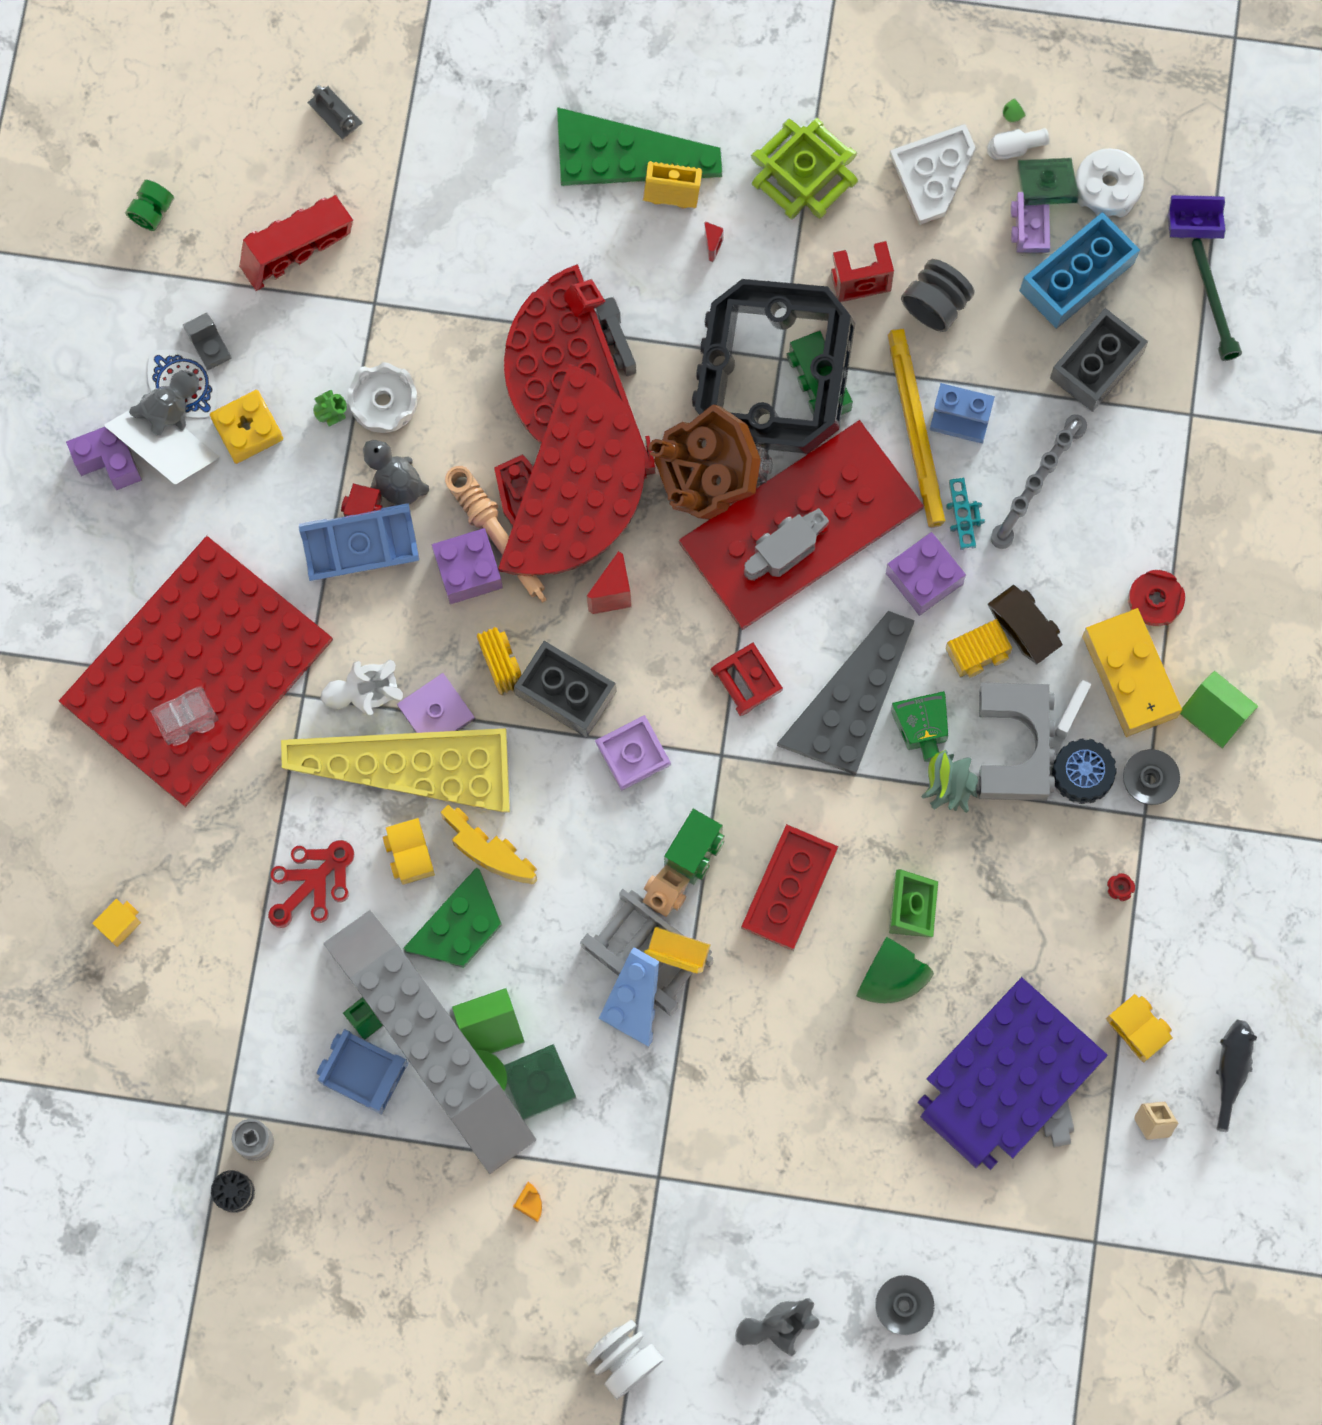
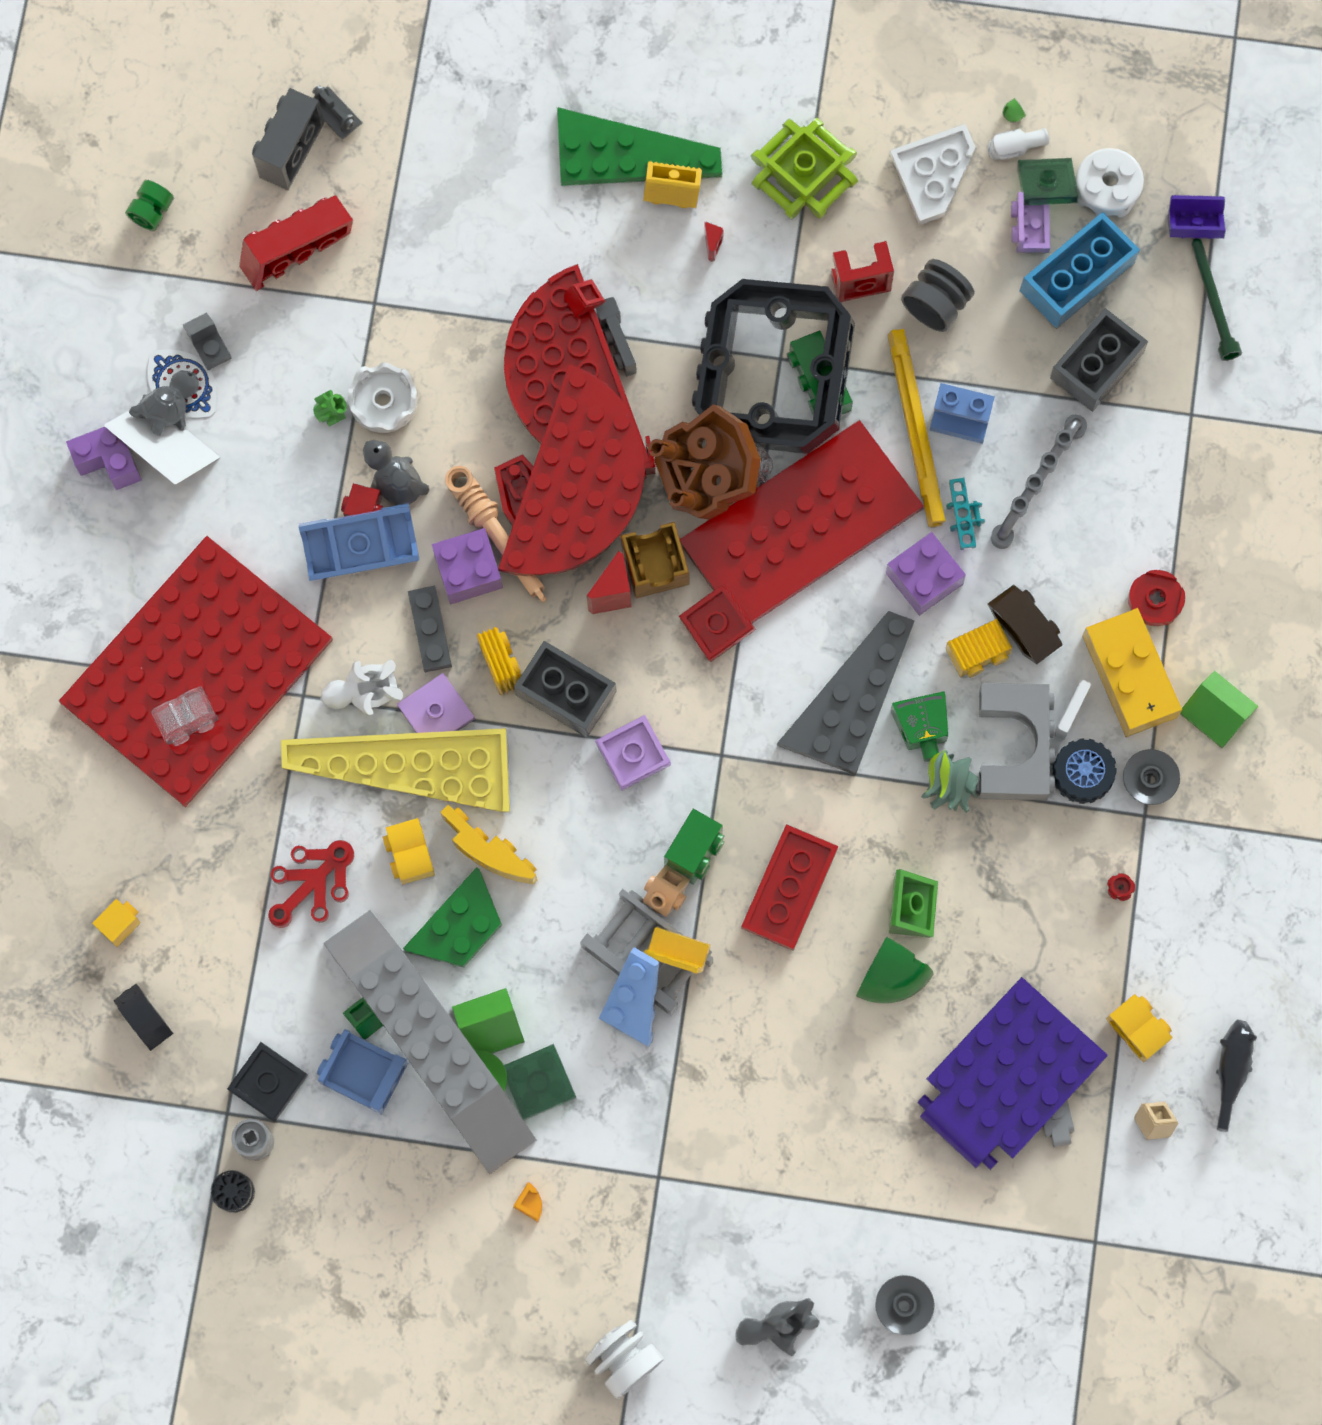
yellow brick [209,389,283,464] -> none
red plate [710,642,783,716] -> none
light grey hinge [744,508,829,581] -> none
none -> black brick [113,983,174,1051]
none -> black tile [227,1042,308,1123]
none -> dark grey brick [252,88,324,190]
none -> dark grey plate [408,585,452,673]
none -> pearl gold piece [621,522,690,599]
none -> red plate [679,584,756,662]

